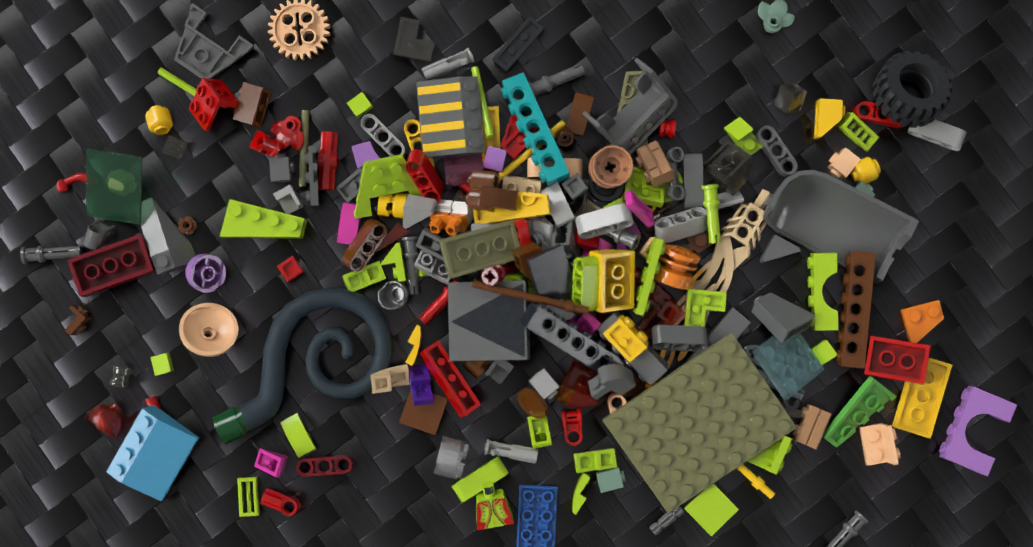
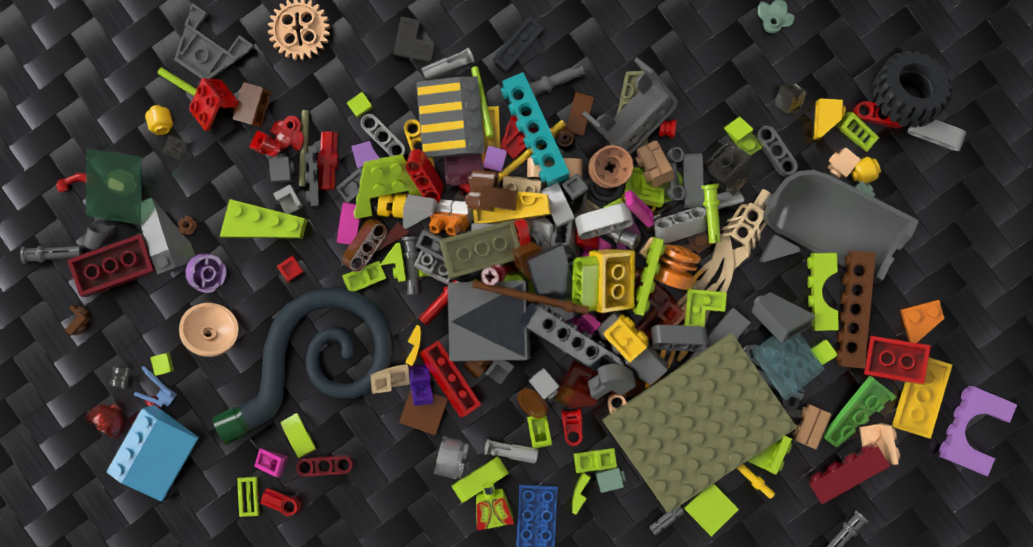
dark grey hair [378,281,409,310] -> none
none -> medium blue plant [134,366,177,407]
none -> dark red brick [809,443,890,504]

